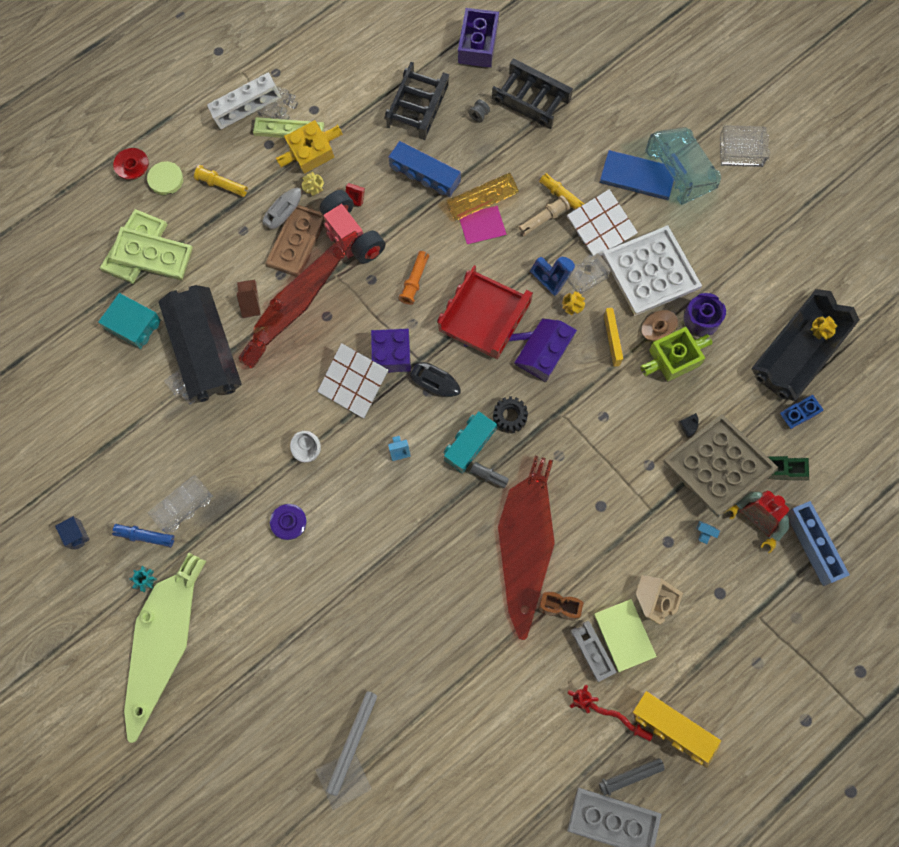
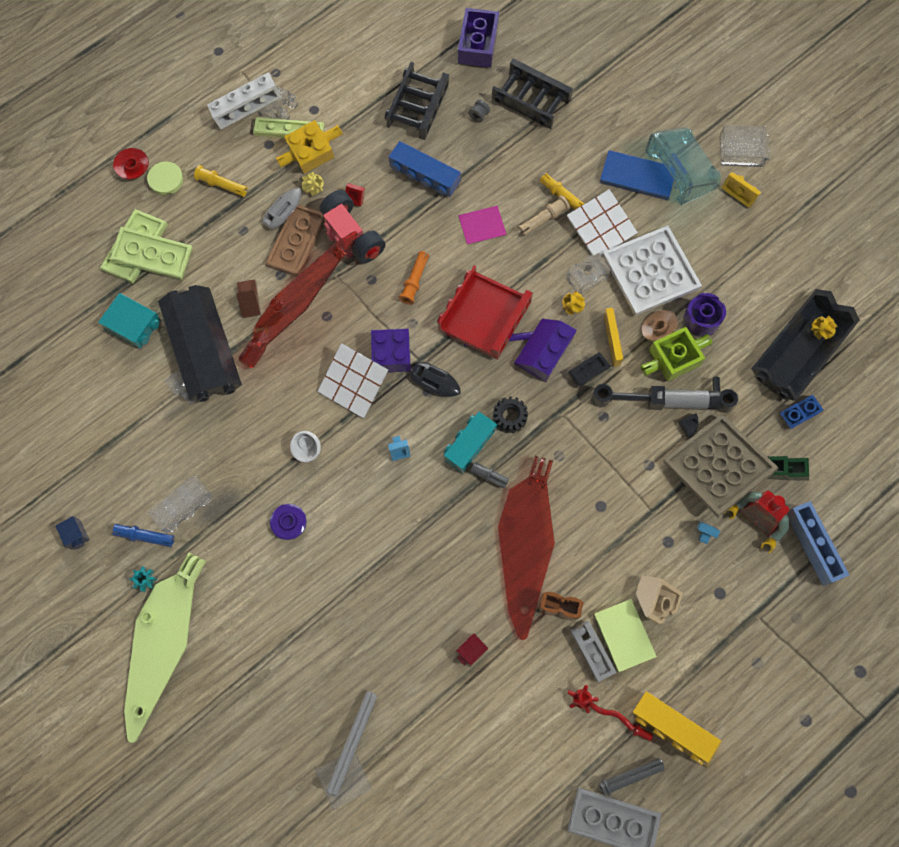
clear yellow slope [447,172,519,221] -> none
blue brick [530,257,575,296] -> none
none -> dark red brick [456,633,488,667]
none -> black plate [568,352,610,388]
none -> black piece [591,376,739,413]
none -> yellow tile [721,172,761,208]

